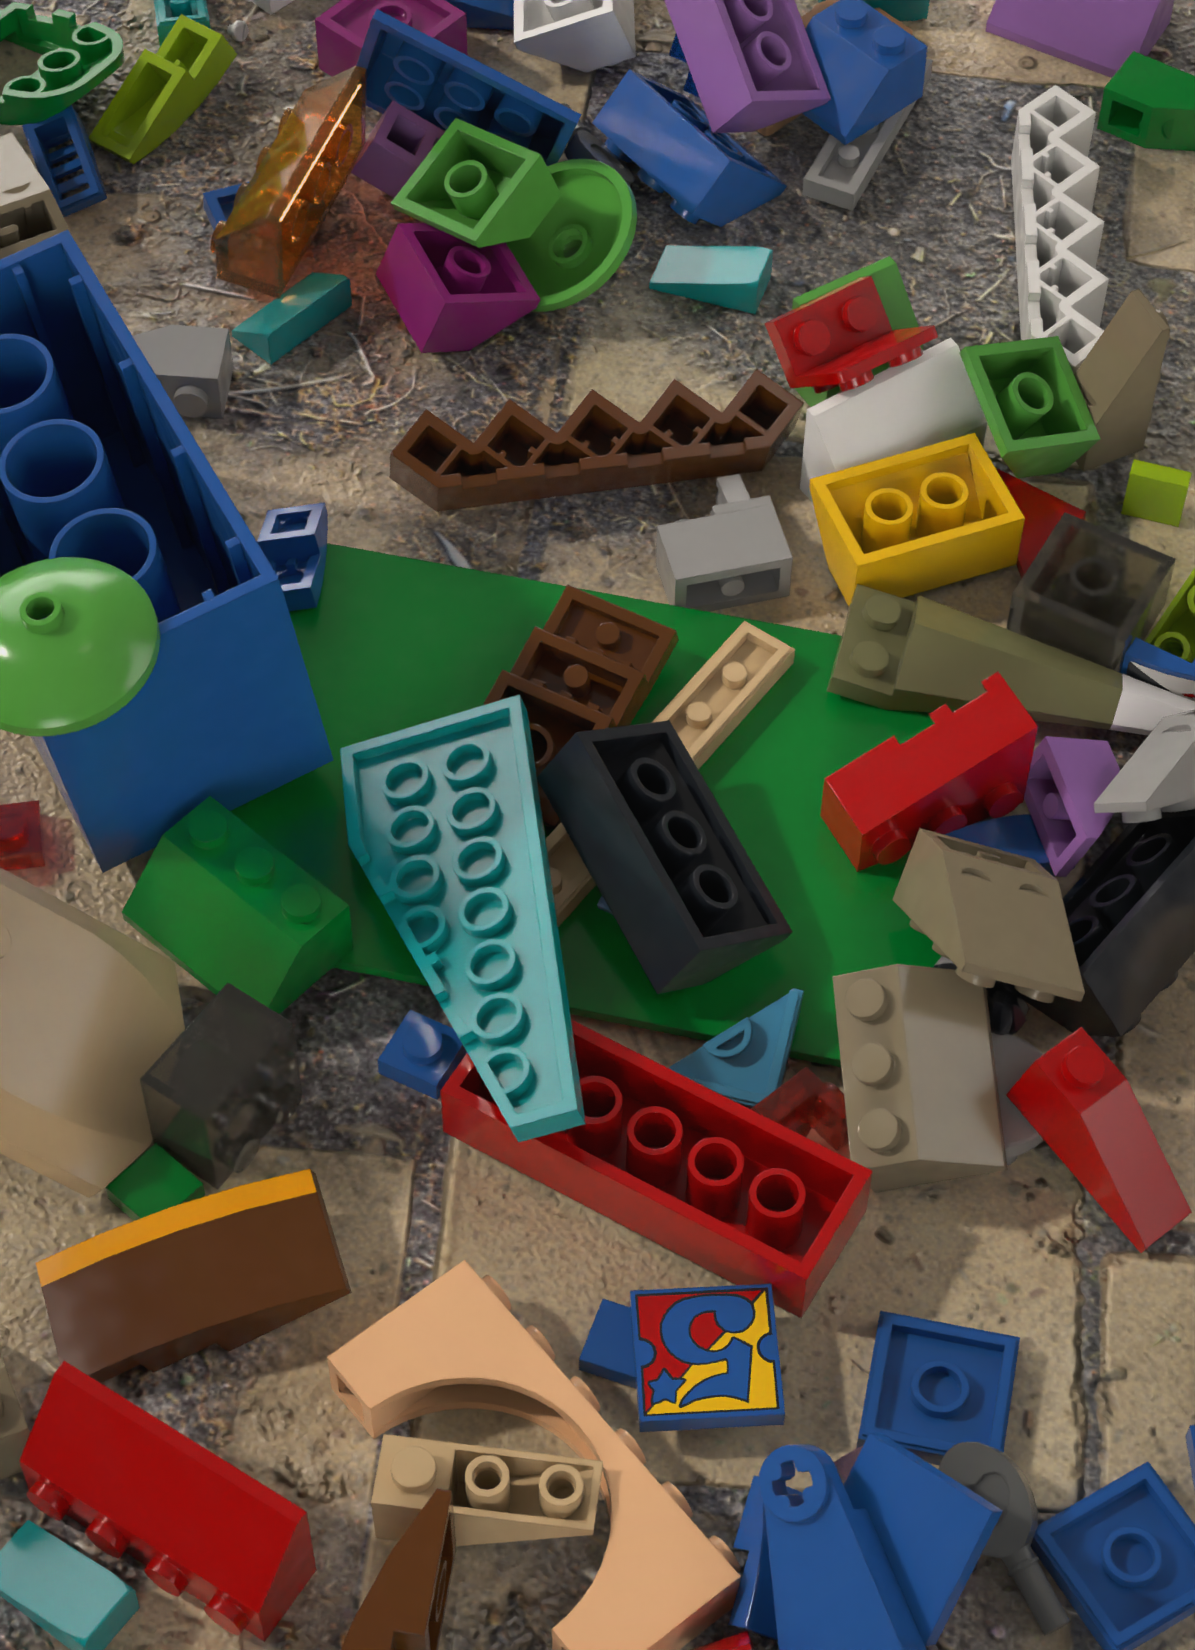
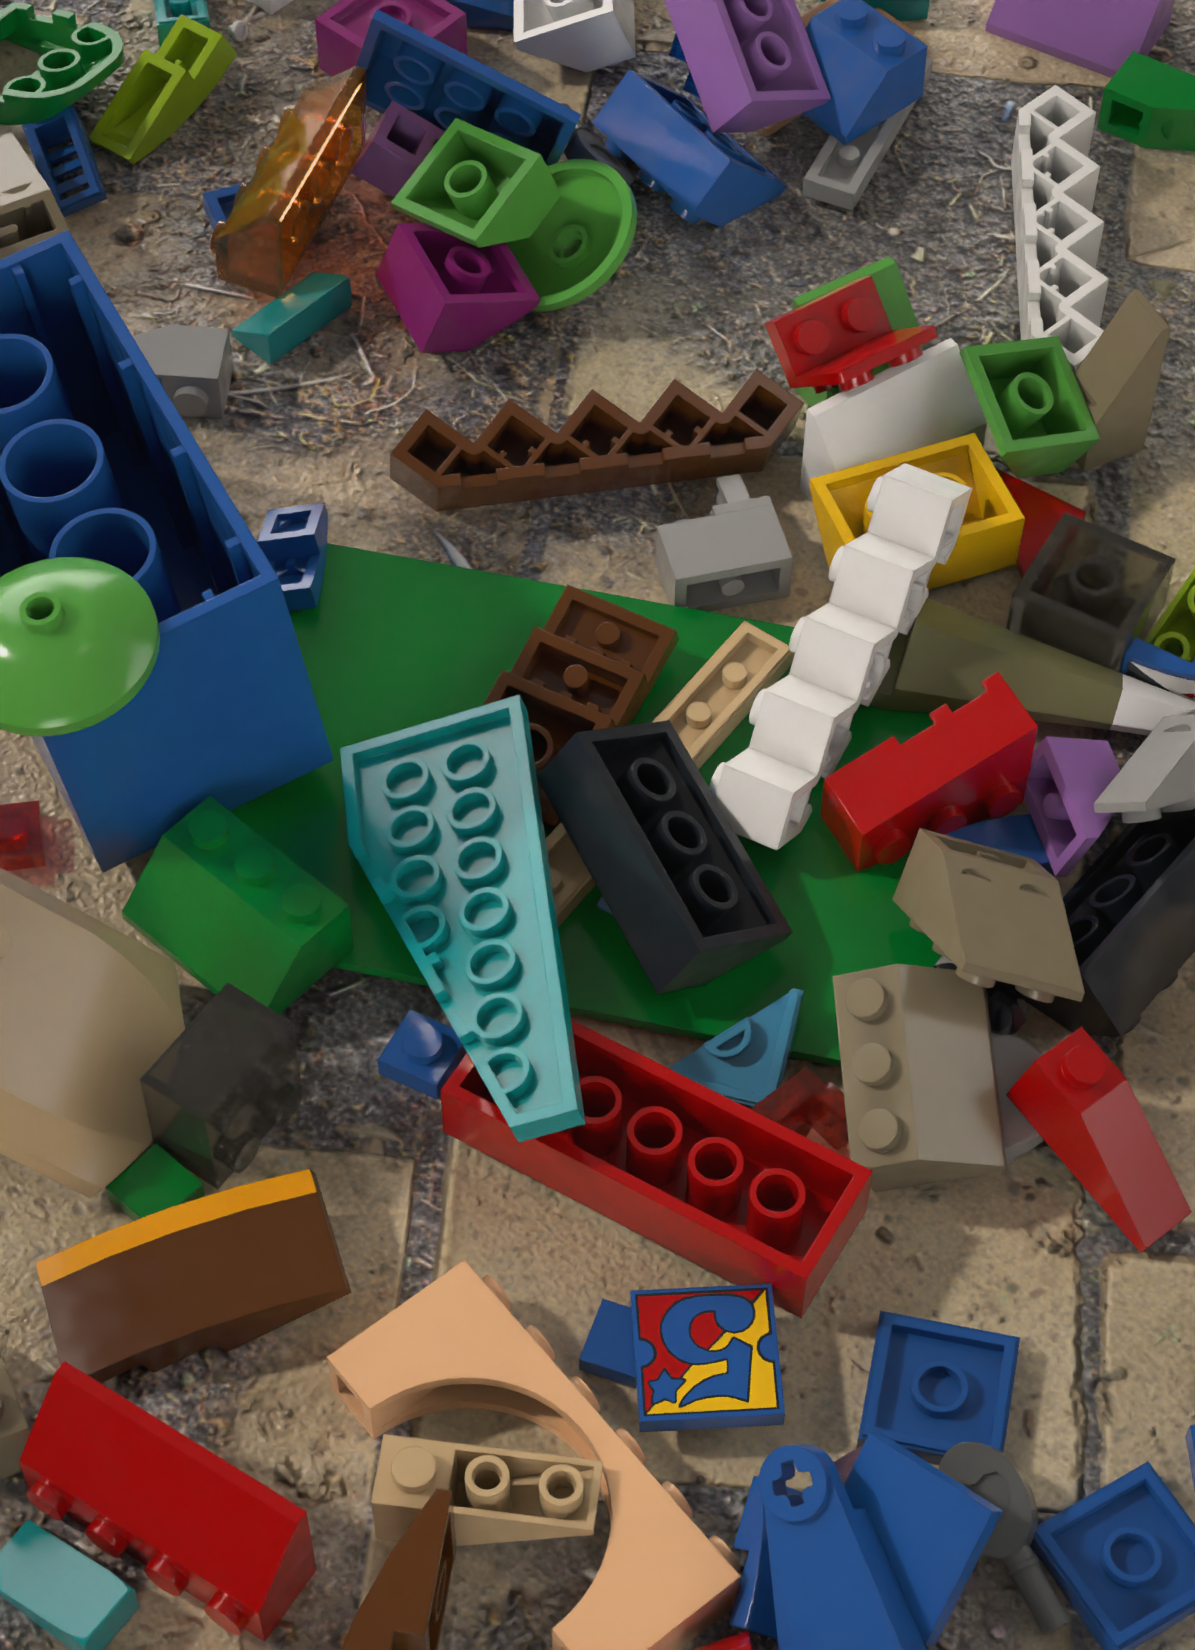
teal slope [649,245,773,314] -> none
lime tile [1121,459,1192,527] -> none
none -> white brick [709,463,972,851]

